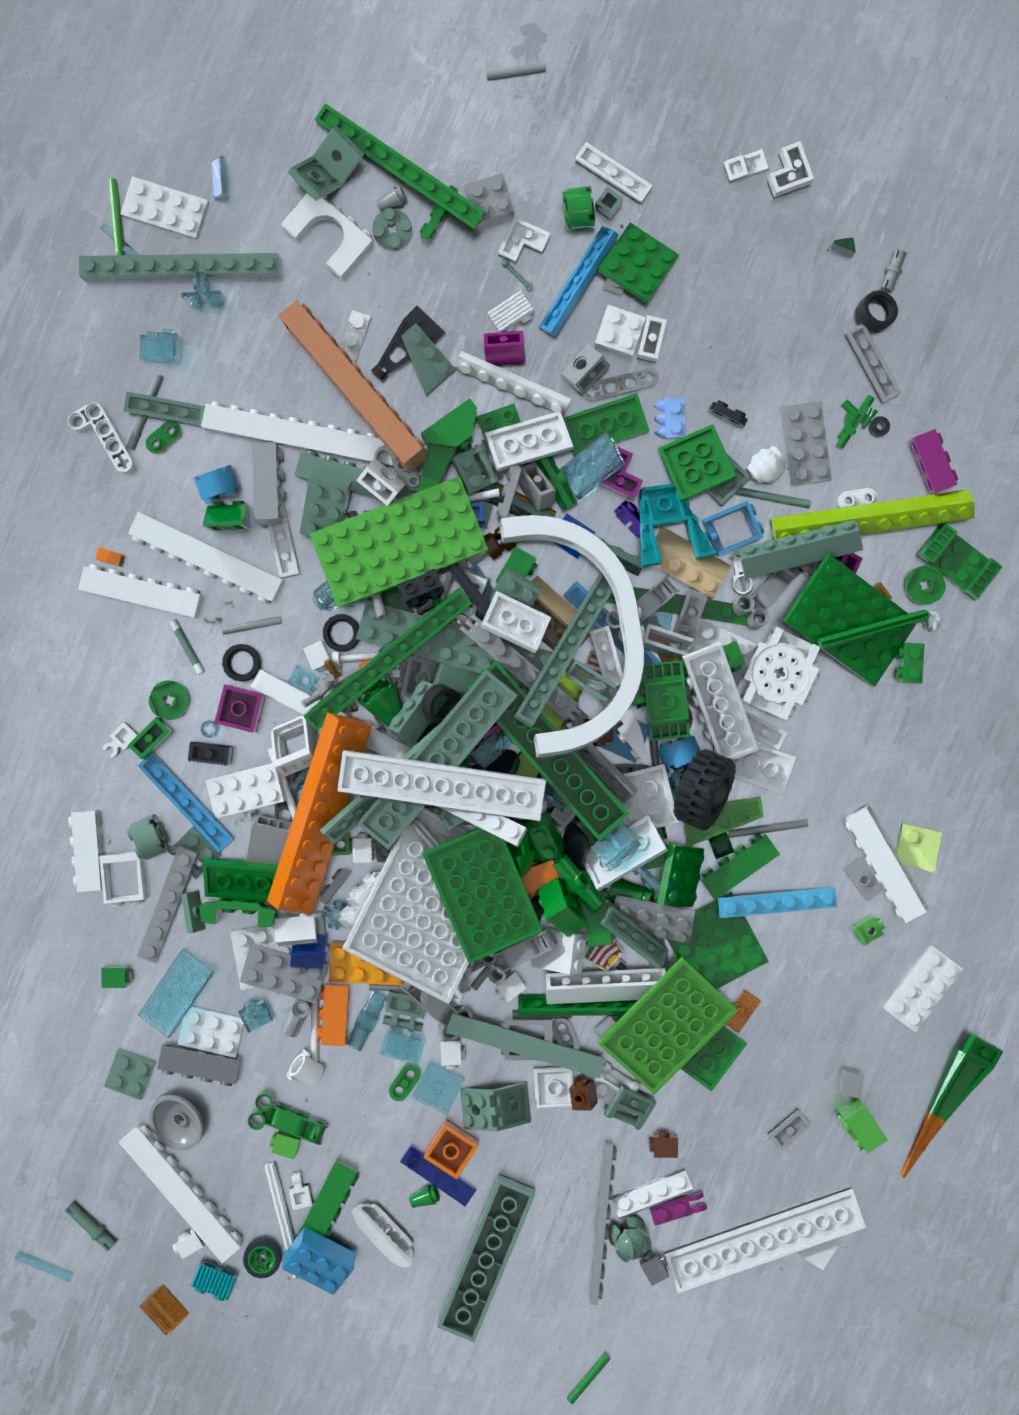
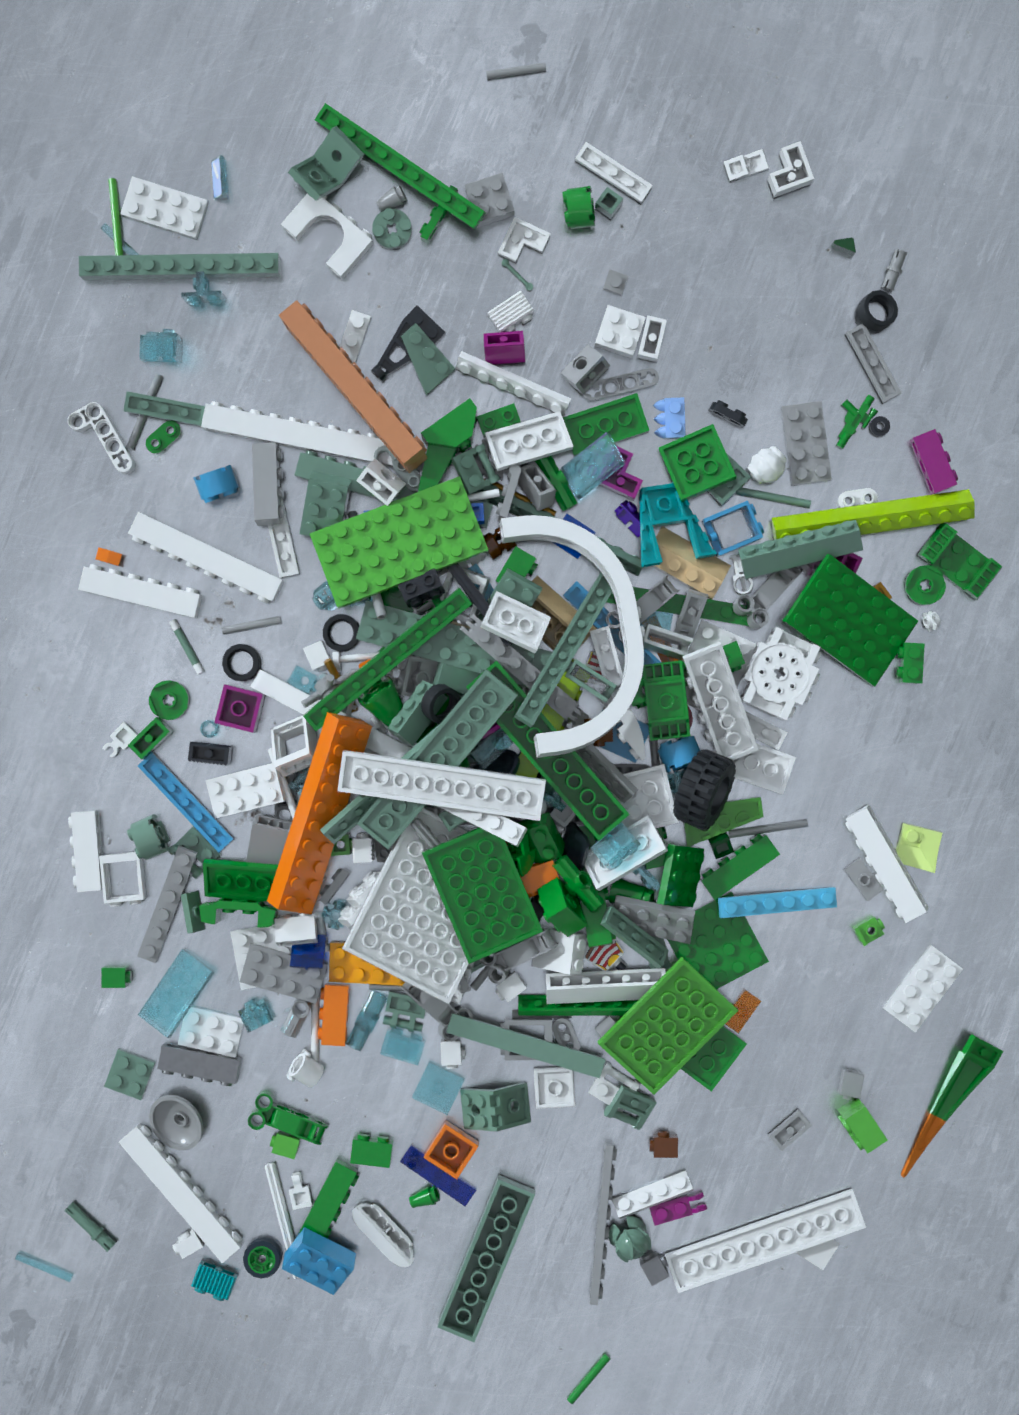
clear orange panel [139,1286,188,1336] -> none
green slope [203,501,251,531] -> none
green plate [389,1064,421,1101] -> none
dark azure plate [539,226,619,336] -> none
reddish brown brick [569,1078,598,1111] -> none
green plate [597,222,679,303] -> none
green axle [818,609,929,649] -> none
none -> green brick [350,1134,393,1168]

